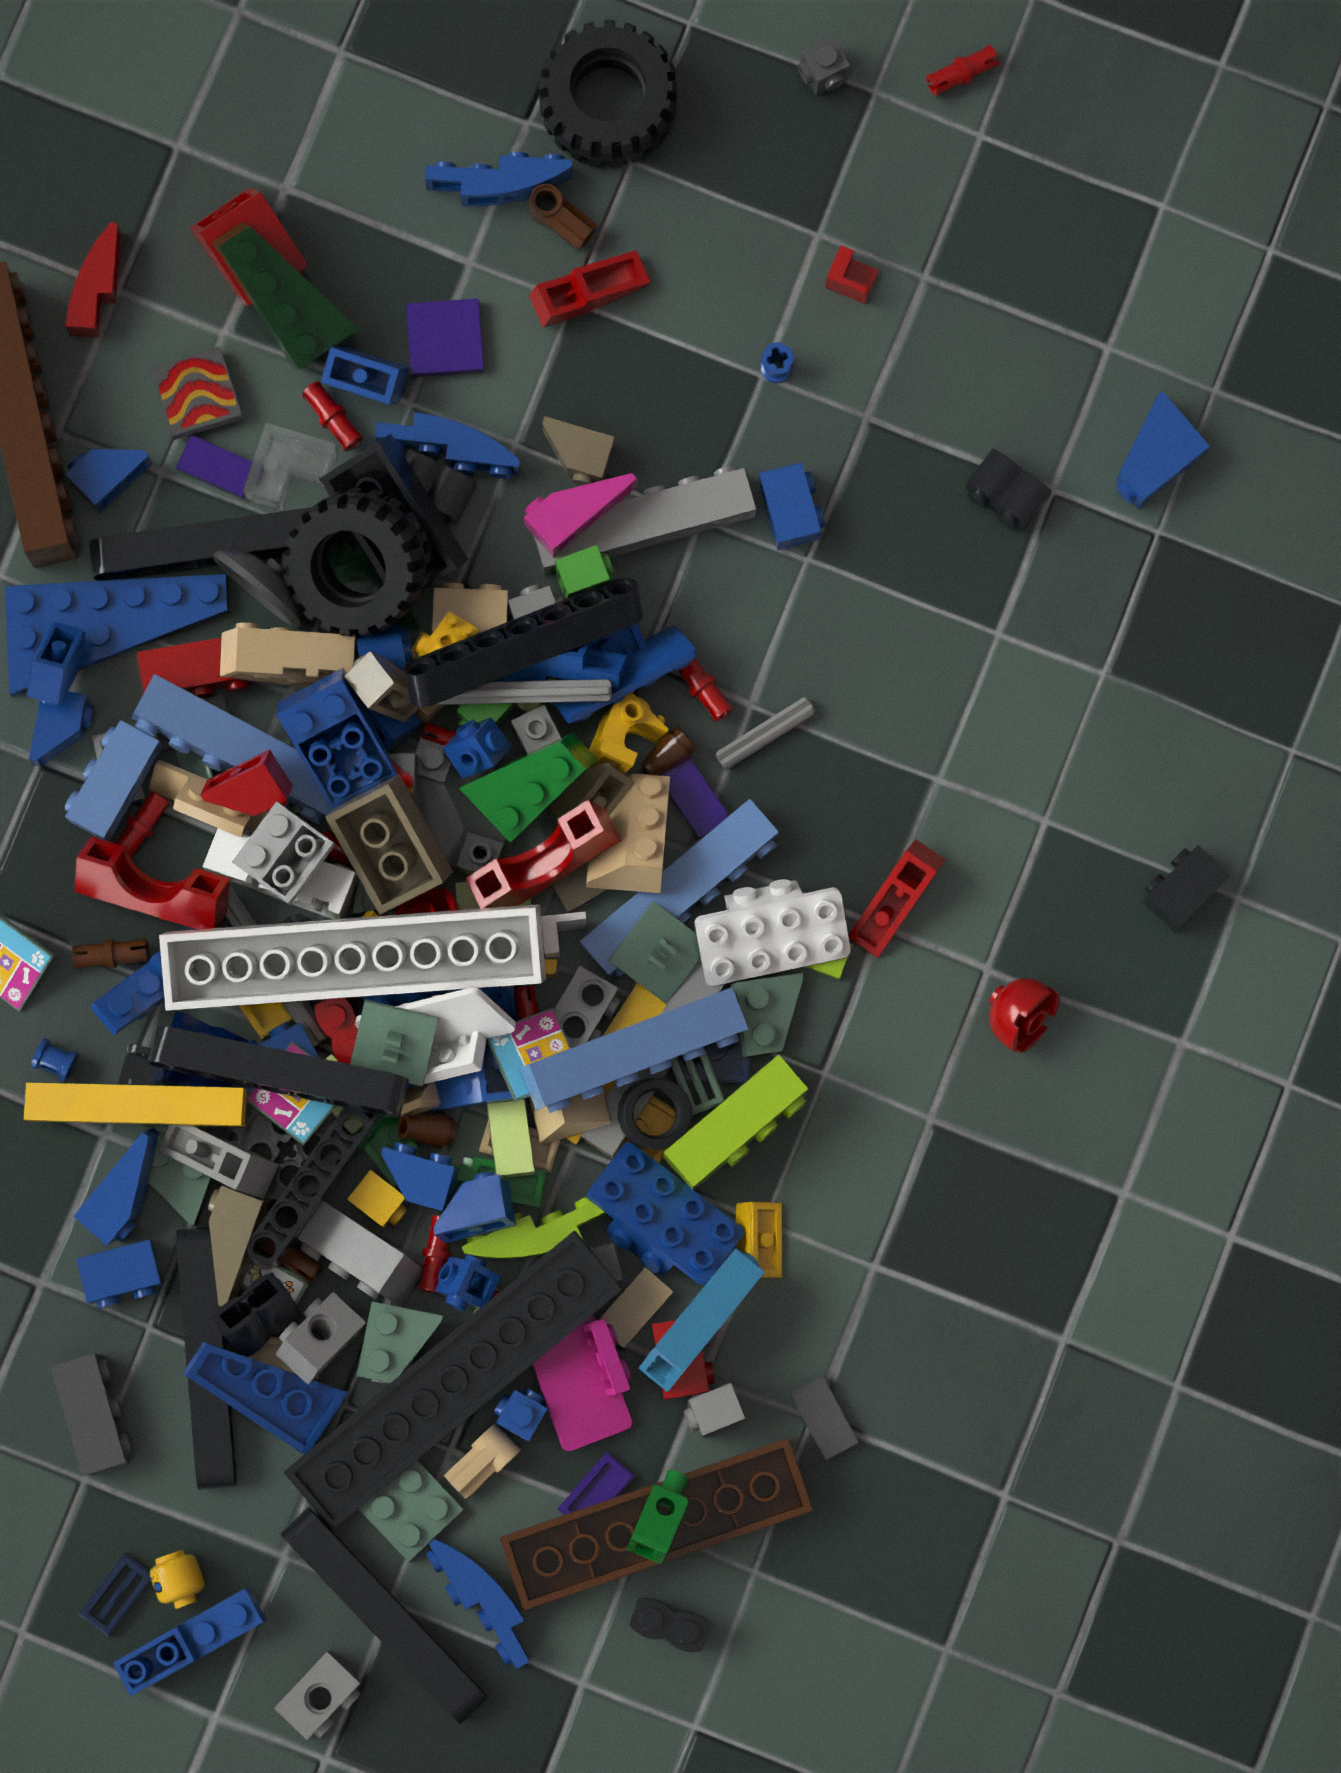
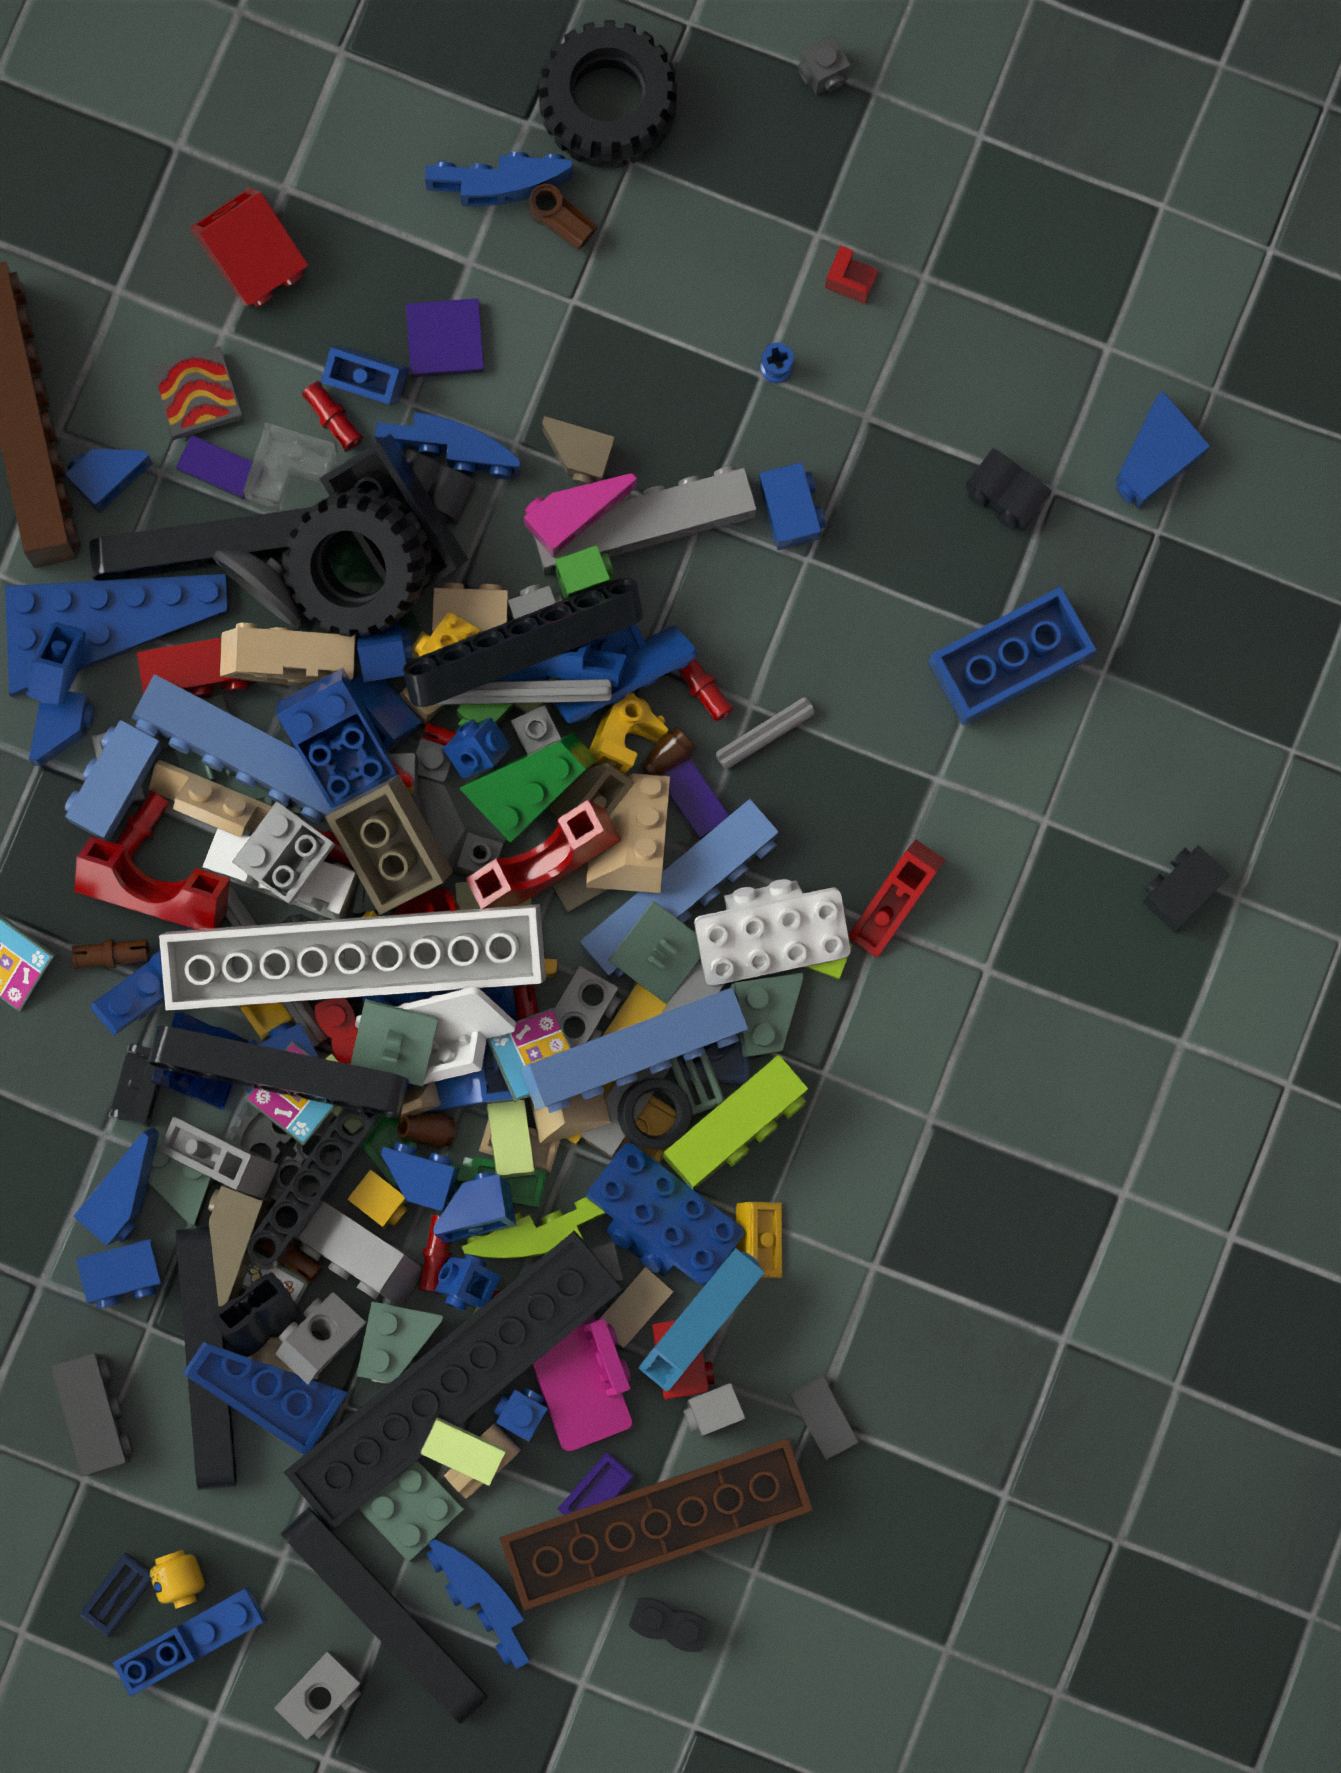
yellow tile [24,1083,247,1127] -> none
blue bush [31,1038,79,1083] -> none
red slope [65,222,122,338] -> none
red slope [200,749,293,816] -> none
dark green wedge [211,222,359,370] -> none
dark tan slope [344,651,420,722] -> none
red slope [529,250,650,328] -> none
white panel [541,911,587,961] -> none
green torso [626,1470,689,1565] -> none
red pin [925,45,1000,97] -> none
red cylinder [989,978,1060,1053] -> none
none -> yellowish green tile [420,1417,506,1486]
none -> blue brick [928,586,1096,726]

